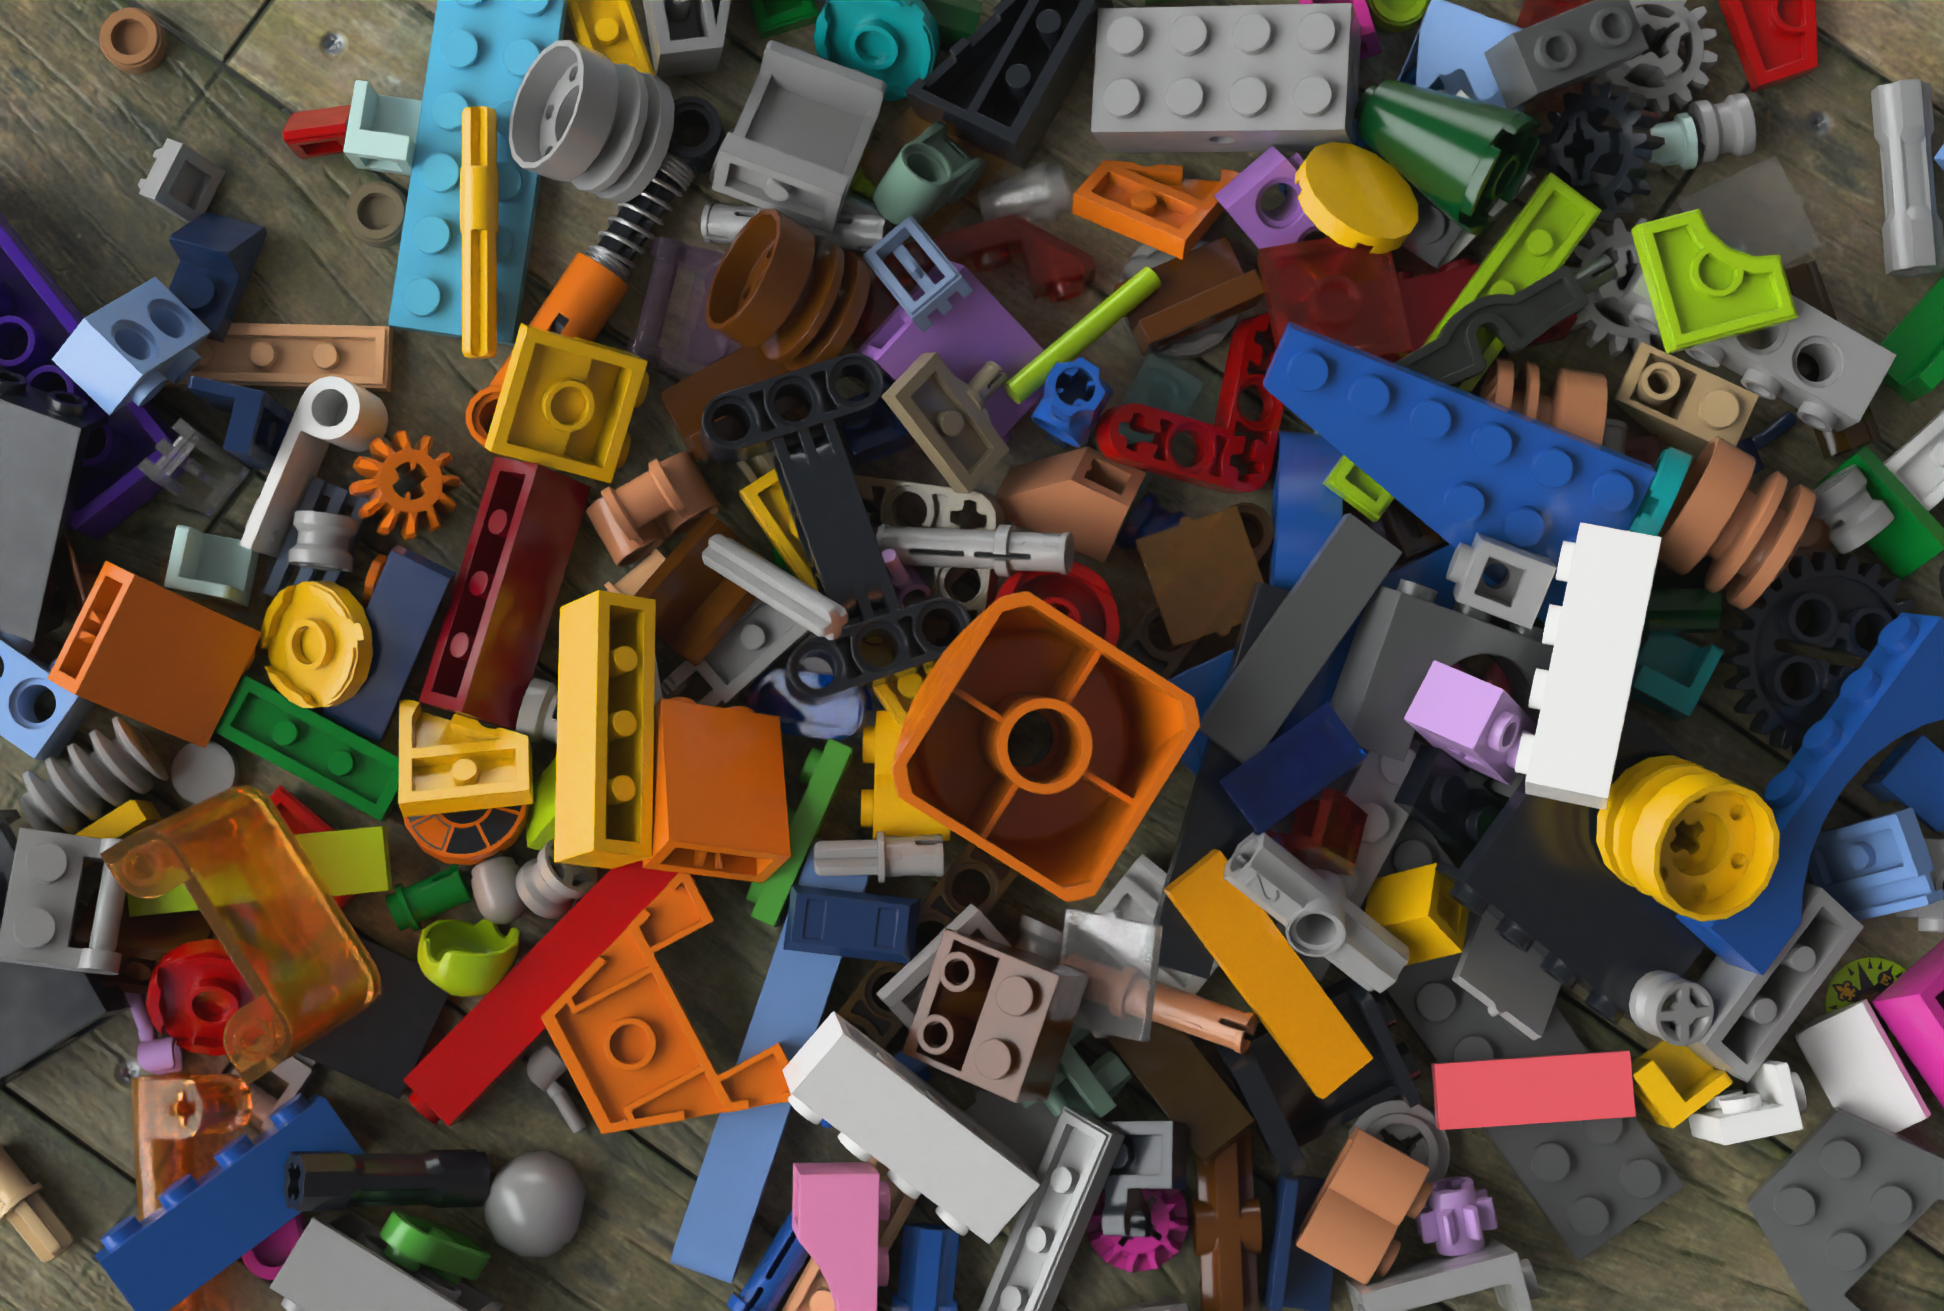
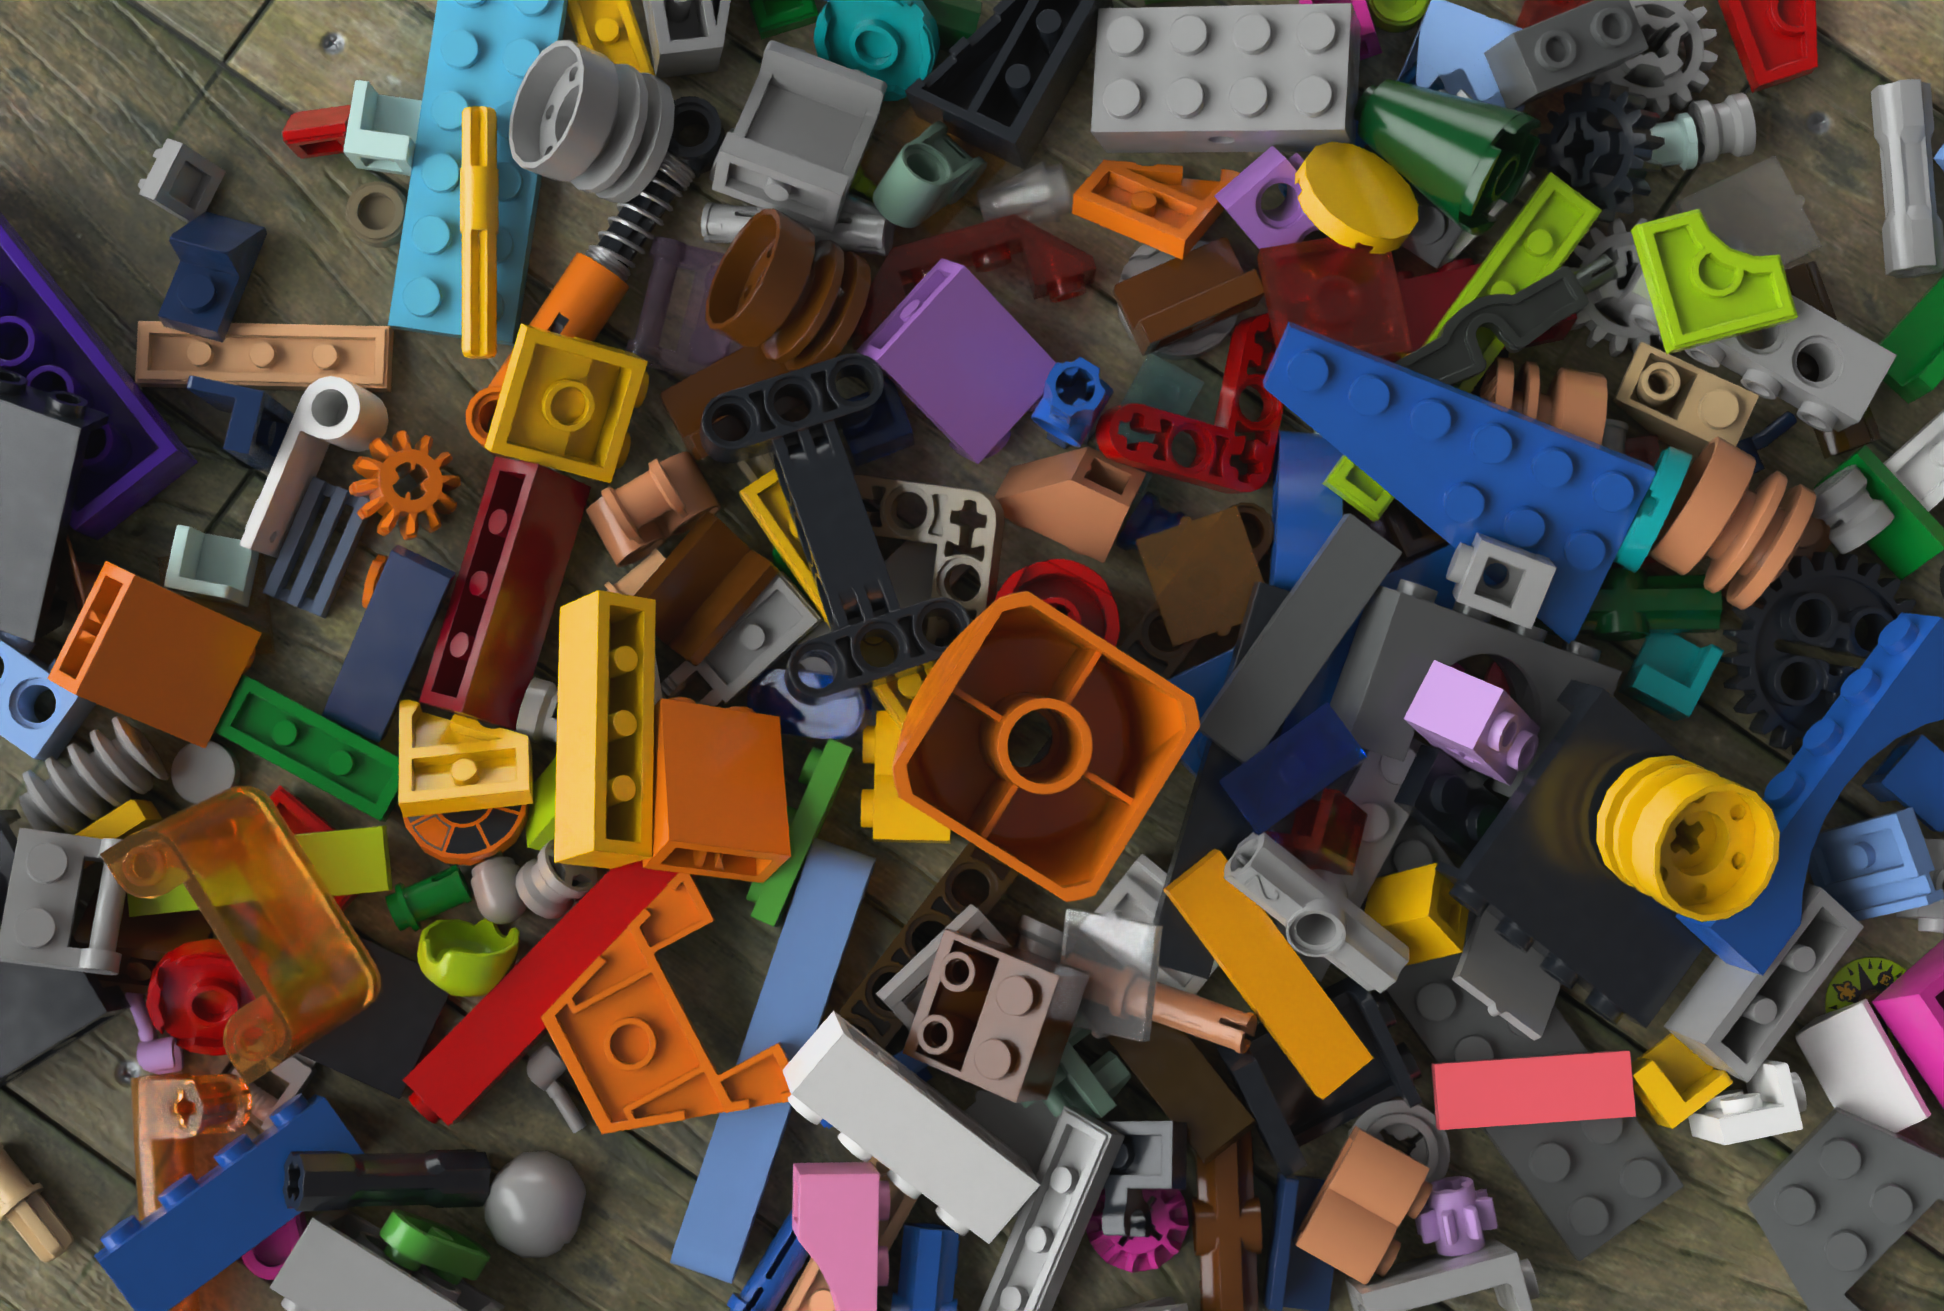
light blue brick [52,277,211,415] -> none
medium nougat tile [99,7,168,75] -> none
clear tile [138,418,250,518] -> none
yellow tile [260,580,373,708] -> none
light grey wheel [287,510,359,572] -> none
light grey axle [702,534,849,640] -> none
dark blue tile [783,884,921,964] -> none
light grey axle [814,831,944,883] -> none
sand blue tile [862,215,974,333] -> none
light grey pin [876,524,1074,577] -> none
dark tan plate [881,352,1010,494] -> none
lavender hand [882,549,931,609] -> none
lime bar [1003,266,1161,404] -> none
white brick [1515,522,1662,810] -> none
light grey wheel [1629,970,1714,1046] -> none

